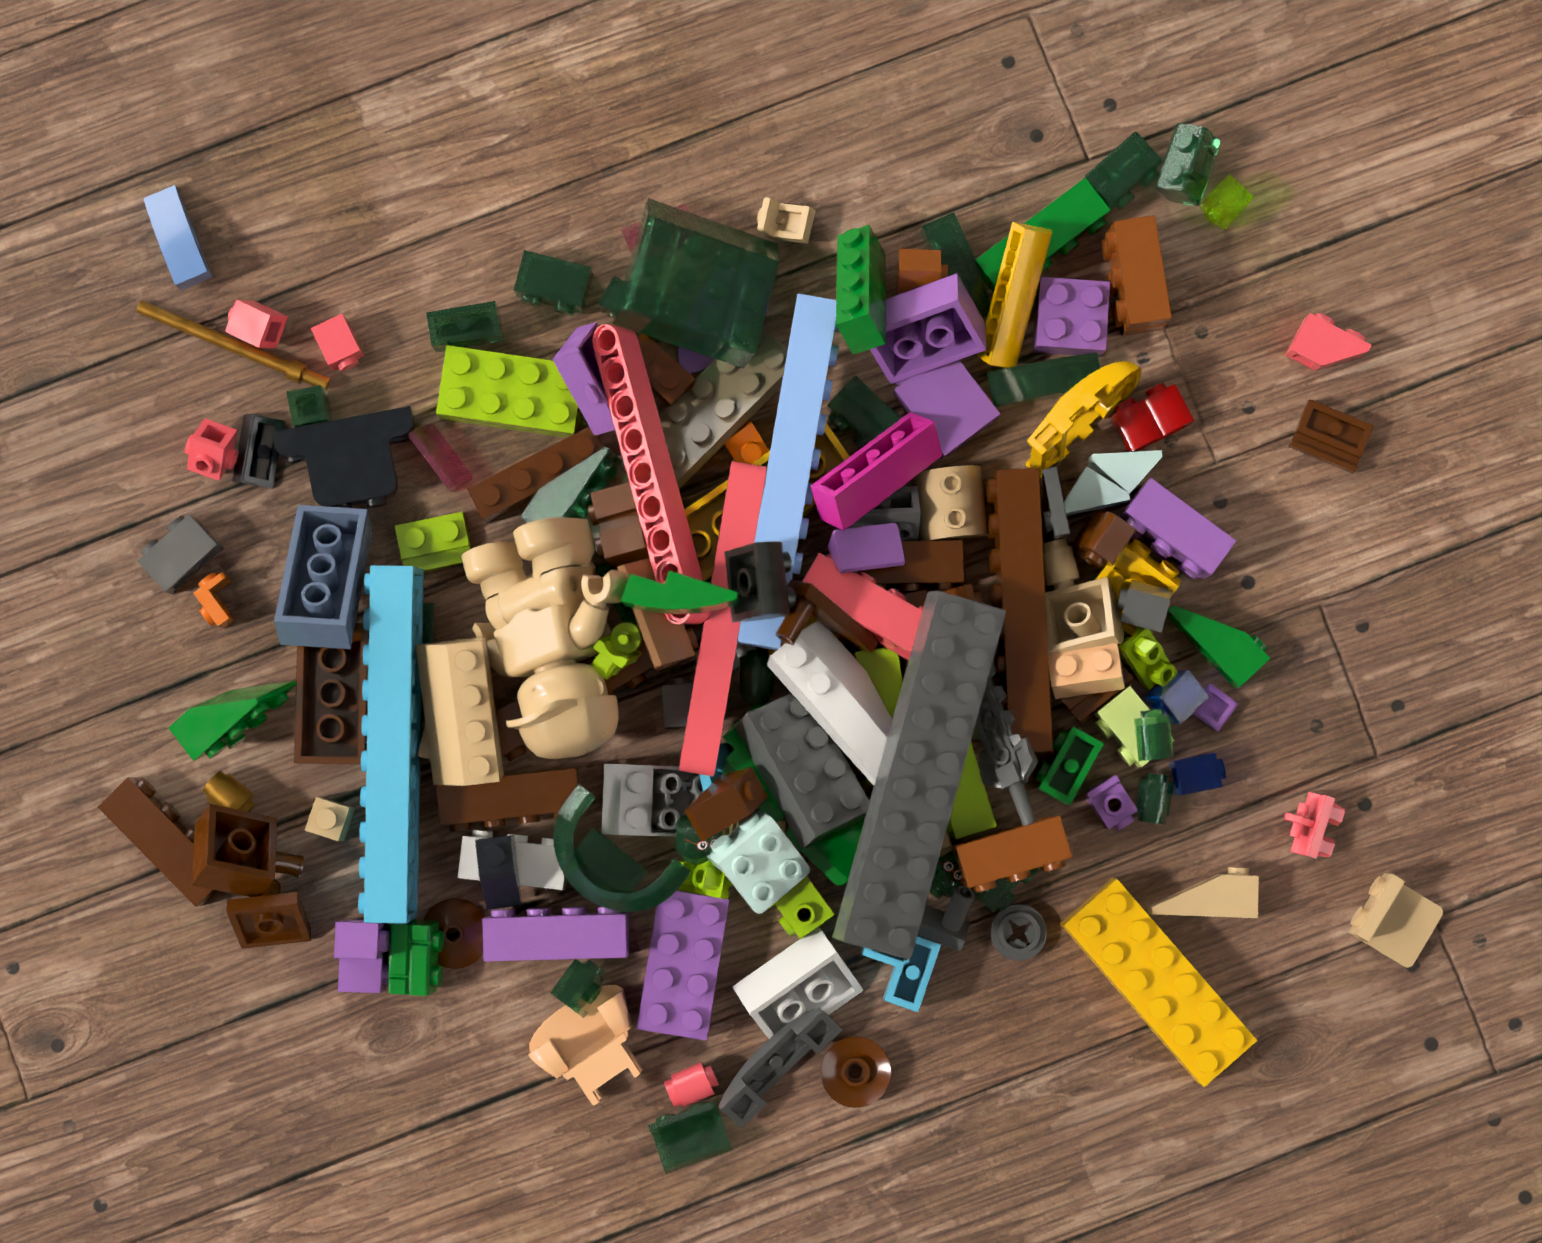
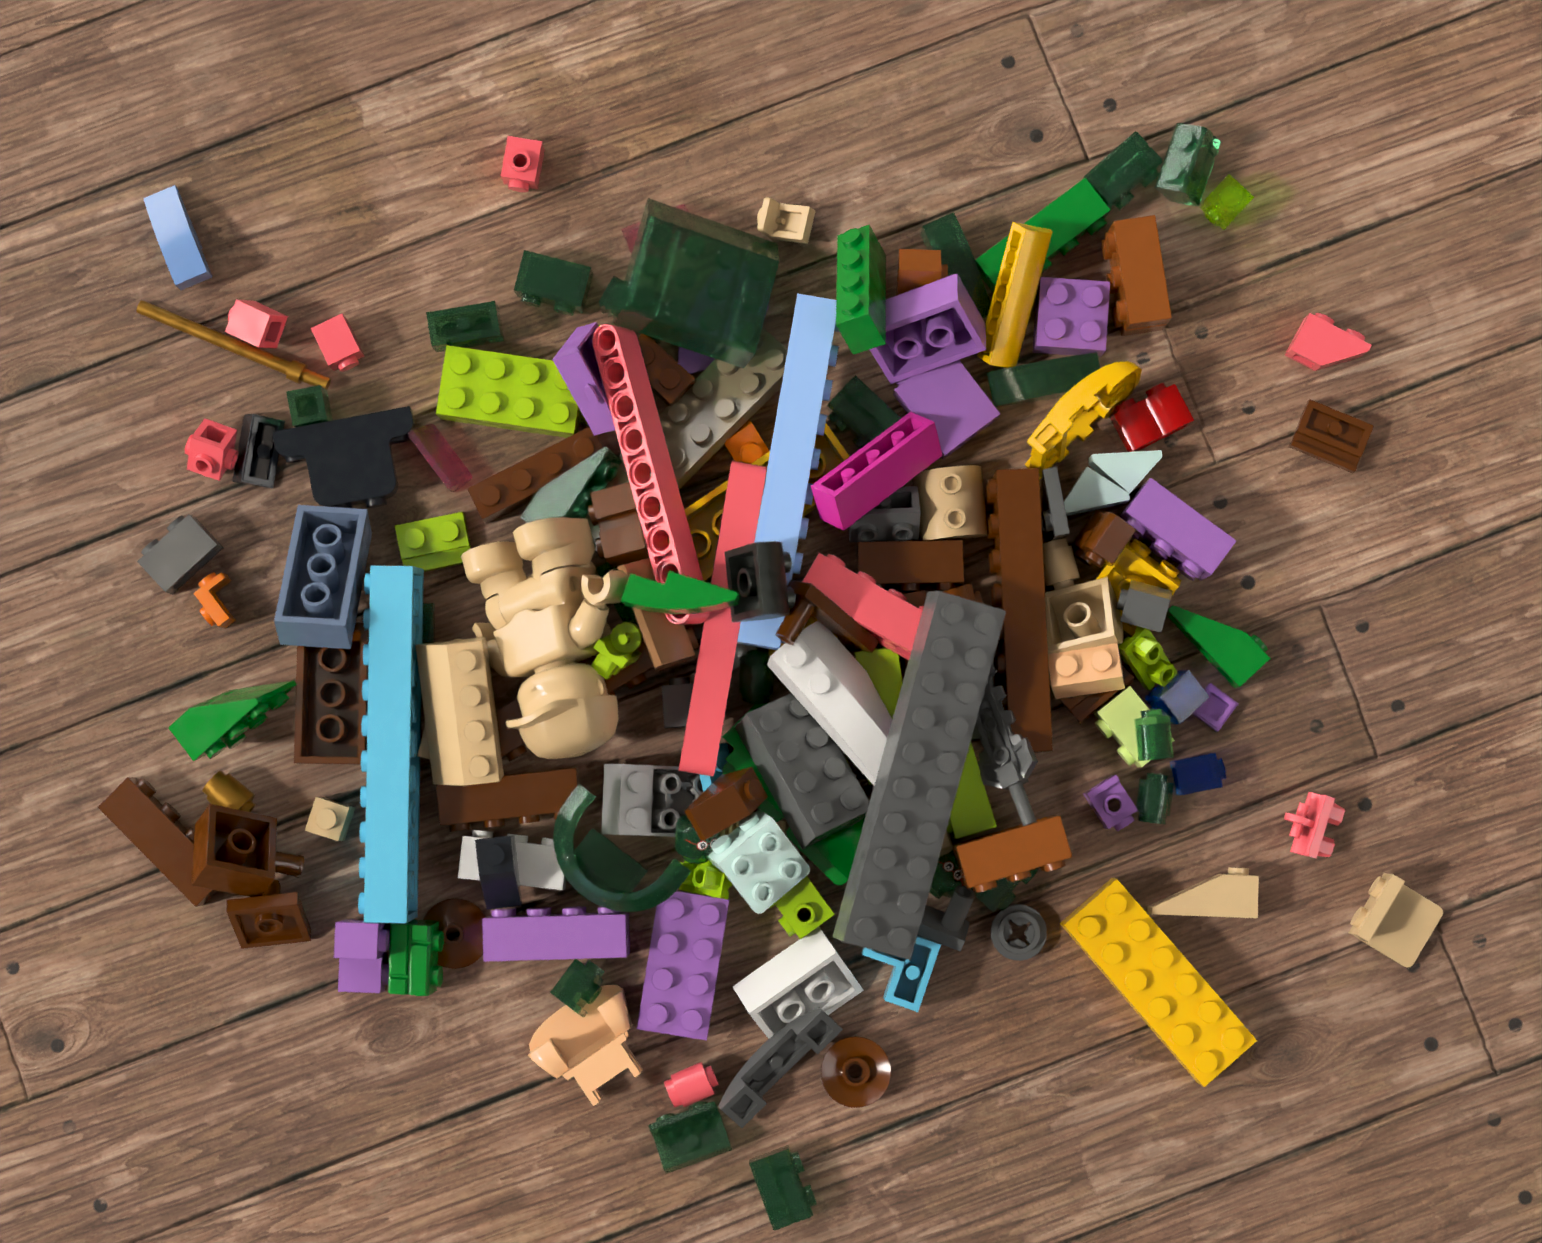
medium lavender slope [827,523,905,573] -> none
green brick [1034,726,1104,805] -> none
none -> coral brick [501,136,545,192]
none -> clear green brick [749,1145,817,1231]

